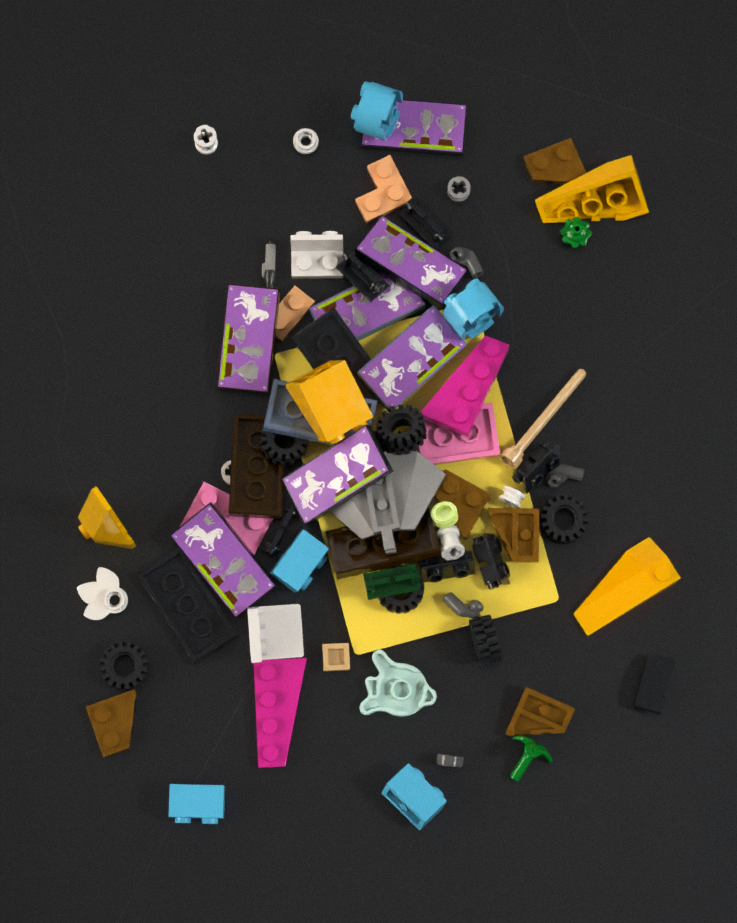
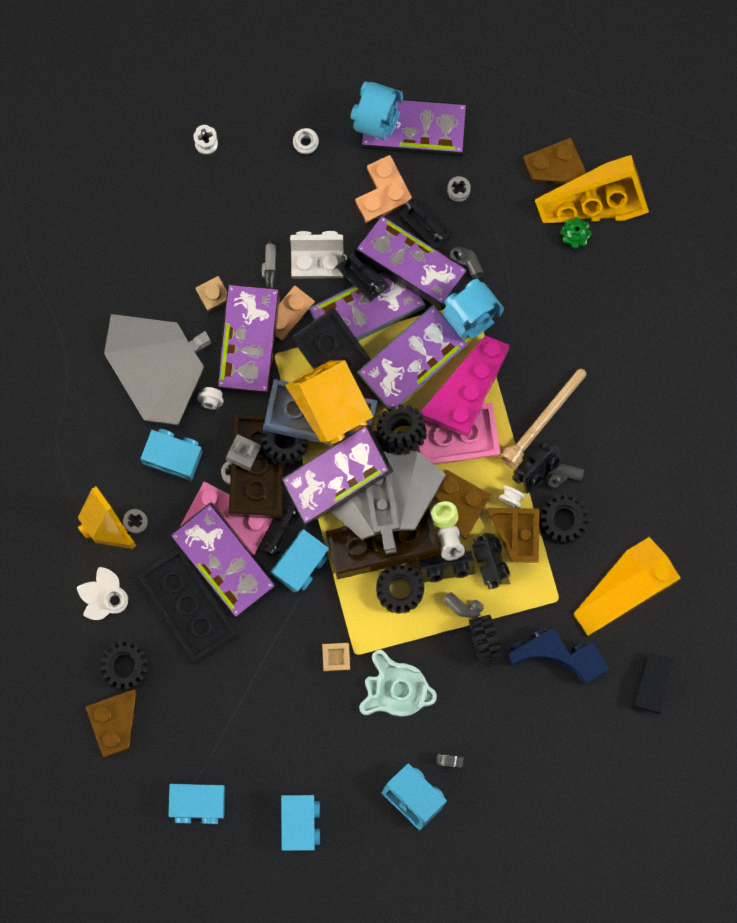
white bracket [247,604,304,663] -> none
dark pink wing [254,658,307,768] -> none
dark green hinge [363,564,421,600] -> none
pearl gold wing [505,686,575,736] -> none
green plant [510,735,553,782] -> none
none -> light grey panel [104,314,212,425]
none -> light grey bush [123,509,148,534]
none -> medium azure brick [141,429,203,481]
none -> tan plate [195,276,227,312]
none -> white plate [197,387,224,410]
none -> light grey tile [226,434,261,471]
none -> medium azure brick [281,795,320,851]
none -> dark blue arch [506,627,610,685]

